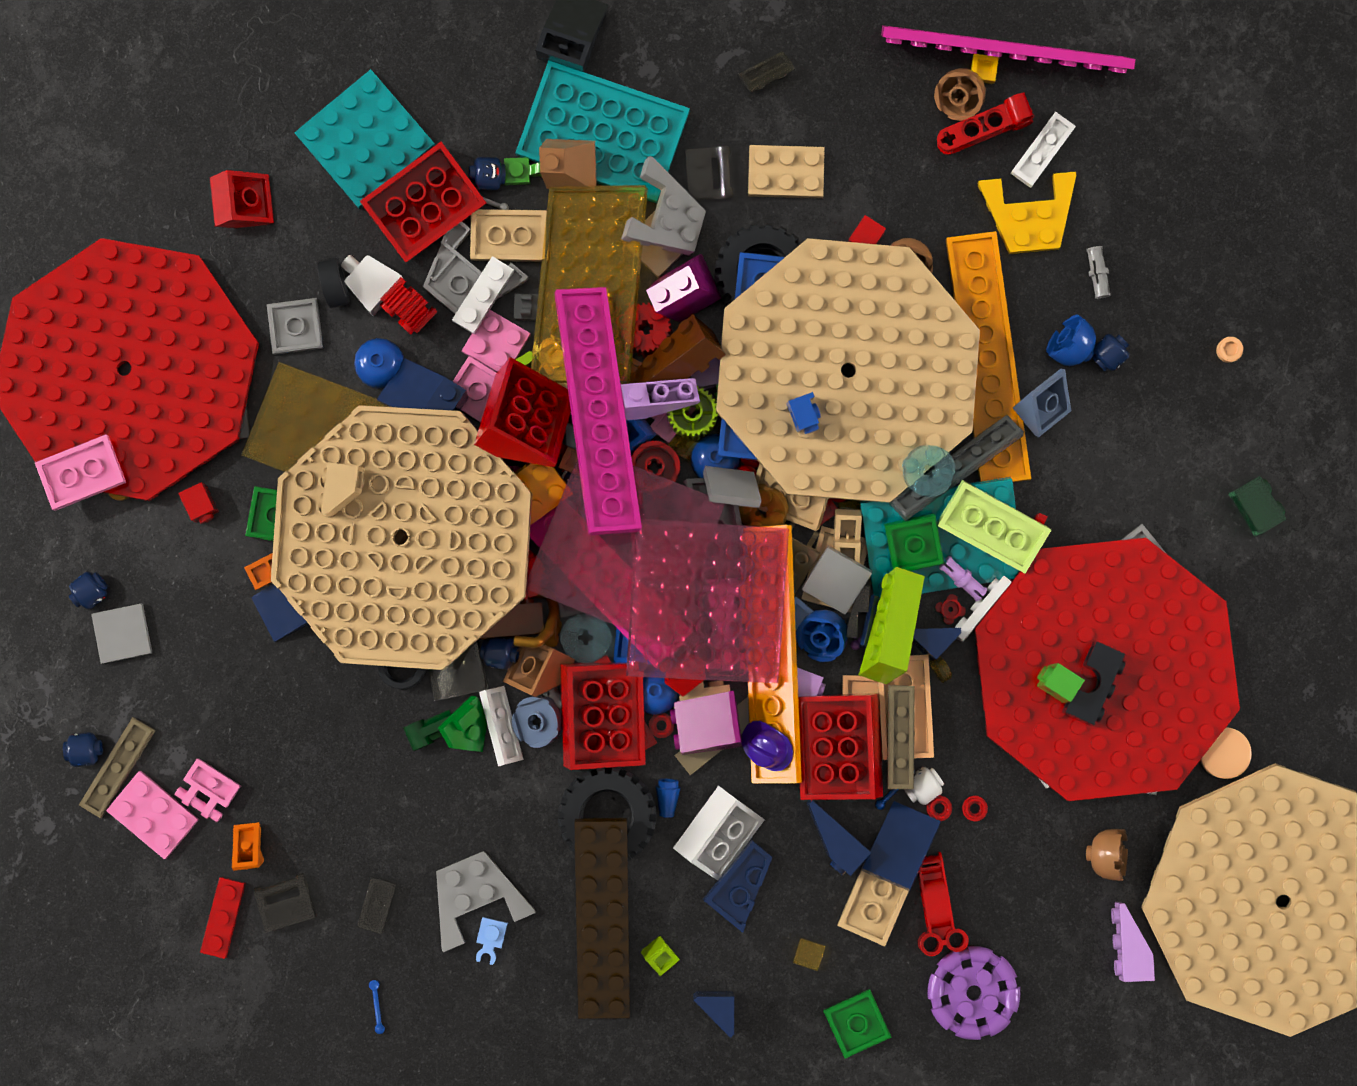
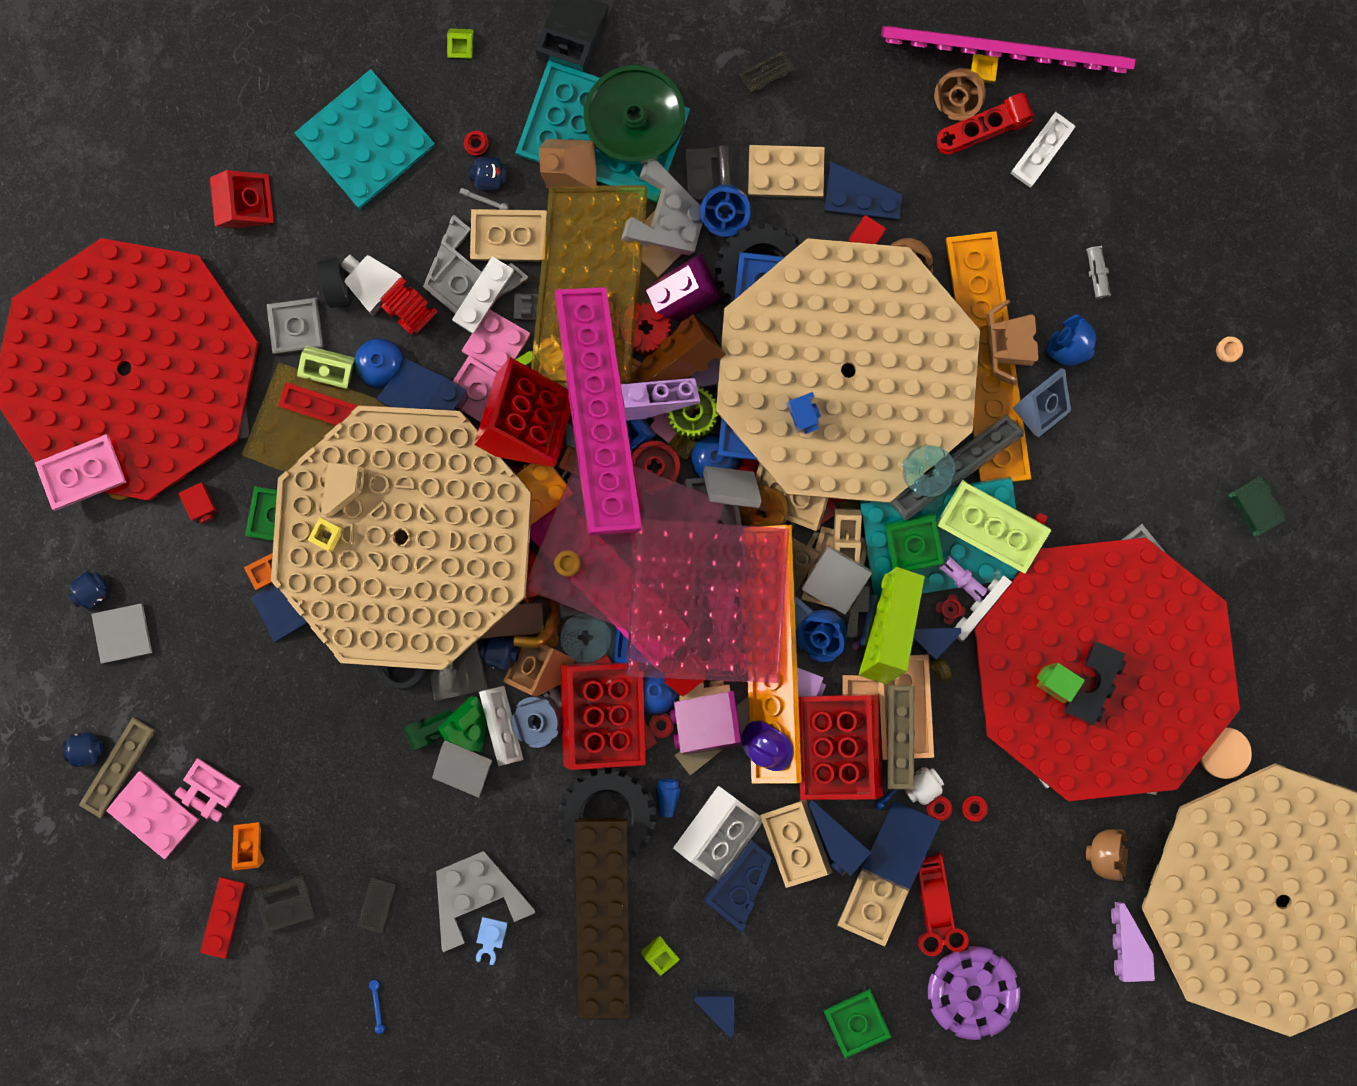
red slope [360,141,486,263] -> none
bright green plate [504,158,542,185] -> none
clear yellow tile [793,938,825,971] -> none
yellow wing [978,172,1076,254] -> none
dark blue head [1092,334,1130,371] -> none
none -> red plate [278,382,358,426]
none -> yellowish green brick [297,346,355,389]
none -> light yellow piece [308,517,342,551]
none -> light grey tile [432,741,492,798]
none -> lime slope [447,29,474,59]
none -> red plate [464,131,489,156]
none -> pearl gold tile [554,550,581,577]
none -> dark green dish [584,65,685,165]
none -> blue cylinder [700,184,751,236]
none -> tan plate [760,799,833,888]
none -> dark blue wing [824,161,902,221]
none -> medium nougat piece [986,299,1038,385]

